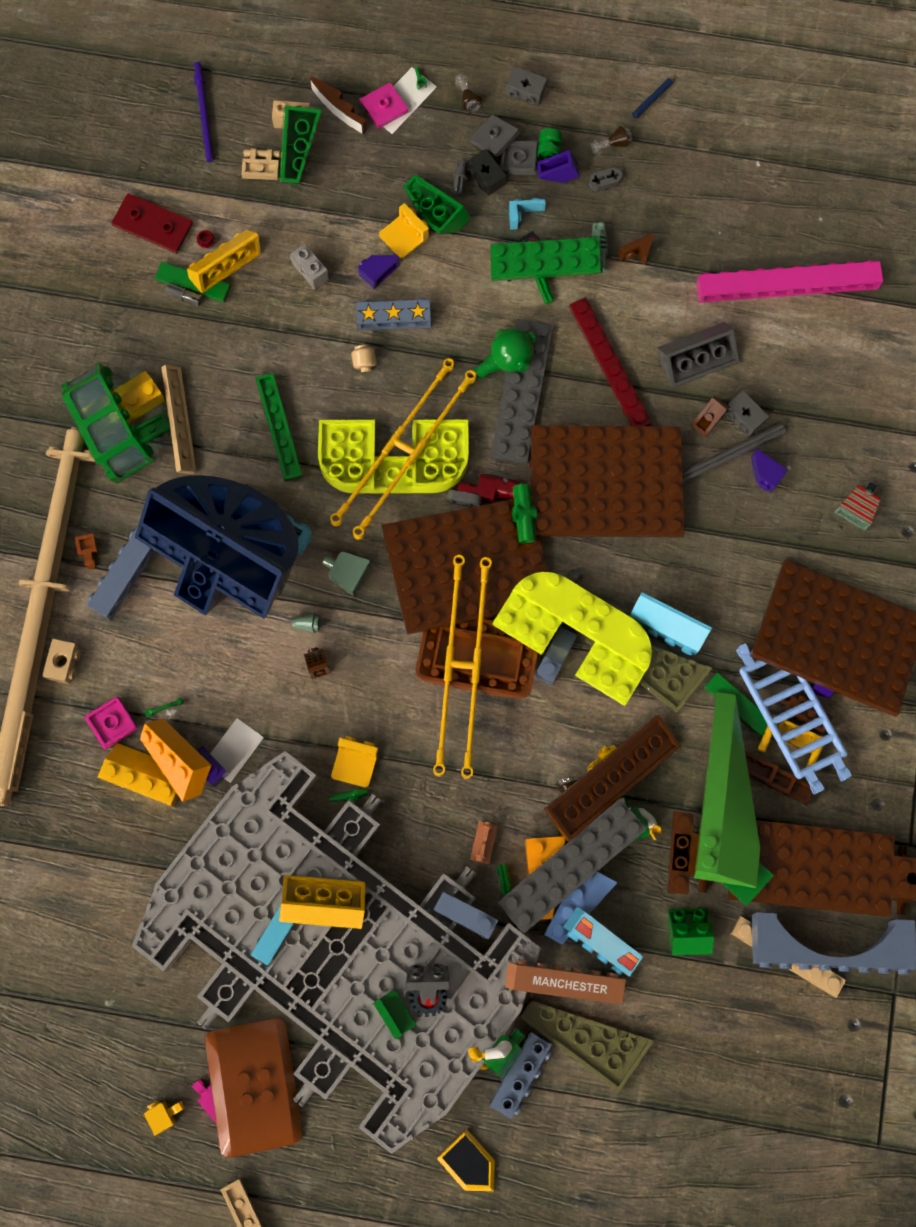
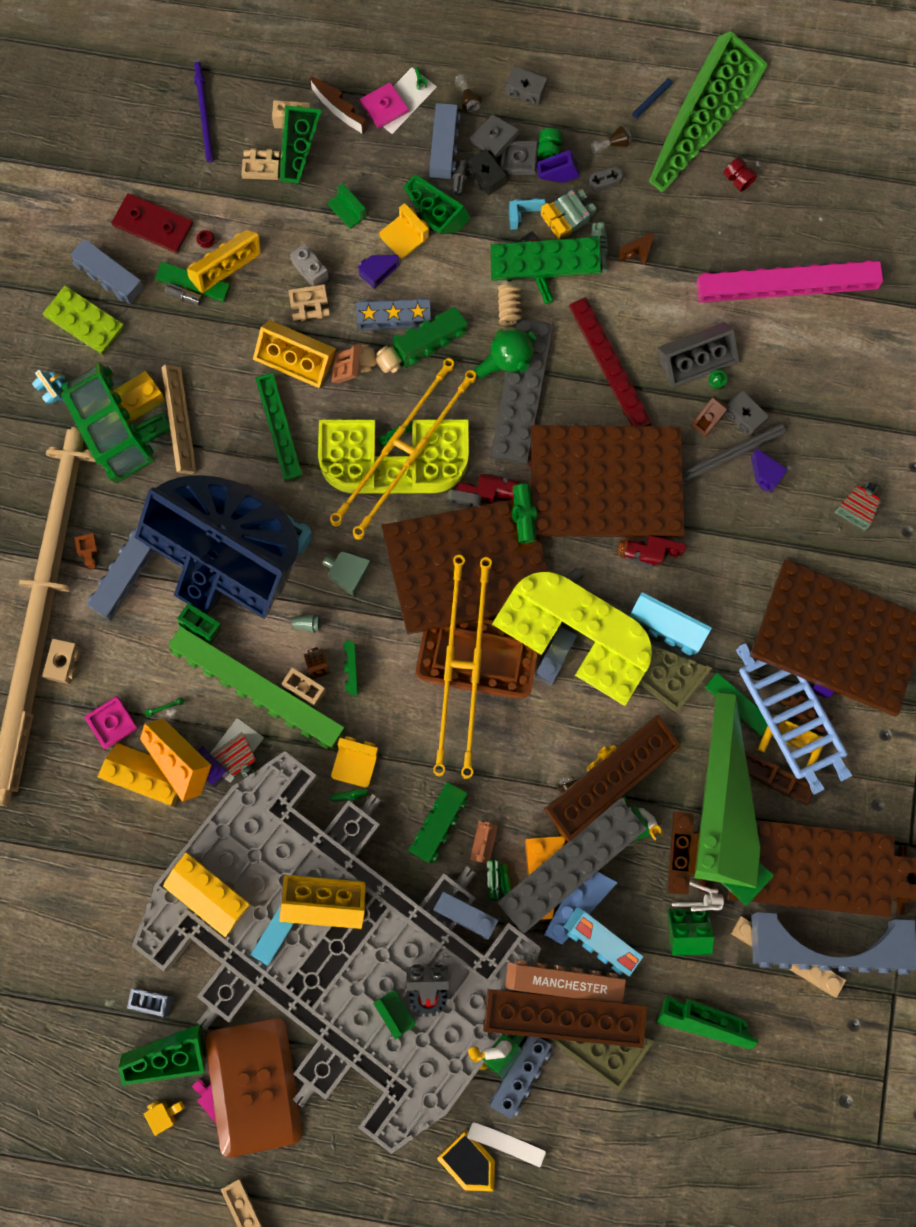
none -> medium azure hips [32,370,65,405]
none -> lime plate [42,286,125,355]
none -> sand blue brick [70,239,144,304]
none -> green wedge [118,1024,206,1086]
none -> sand blue slope [127,988,174,1017]
none -> yellow slope [163,853,252,938]
none -> bright green brick [168,626,345,750]
none -> green brick [177,603,221,645]
none -> torso [211,732,257,778]
none -> yellow slope [253,320,336,388]
none -> tan brick [281,668,326,708]
none -> tan plate [288,284,330,322]
none -> green panel [328,183,366,229]
none -> nougat plate [332,344,363,384]
none -> green plate [343,640,358,697]
none -> tan head [376,345,402,373]
none -> green axle [378,421,412,447]
none -> green wedge [393,307,468,368]
none -> green wedge [408,782,469,864]
none -> sand blue brick [429,103,460,179]
none -> white sticker [467,1122,545,1167]
none -> reddish brown plate [483,988,647,1048]
none -> green axle [487,859,500,899]
none -> tan piece [498,284,522,326]
none -> hips [541,189,596,240]
none -> dark red plate [616,535,686,569]
none -> bright green wedge [649,31,768,192]
none -> green wedge [656,996,758,1049]
none -> white plant [672,880,724,911]
none -> green tile [708,370,727,390]
none -> dark red wheel [723,157,758,192]

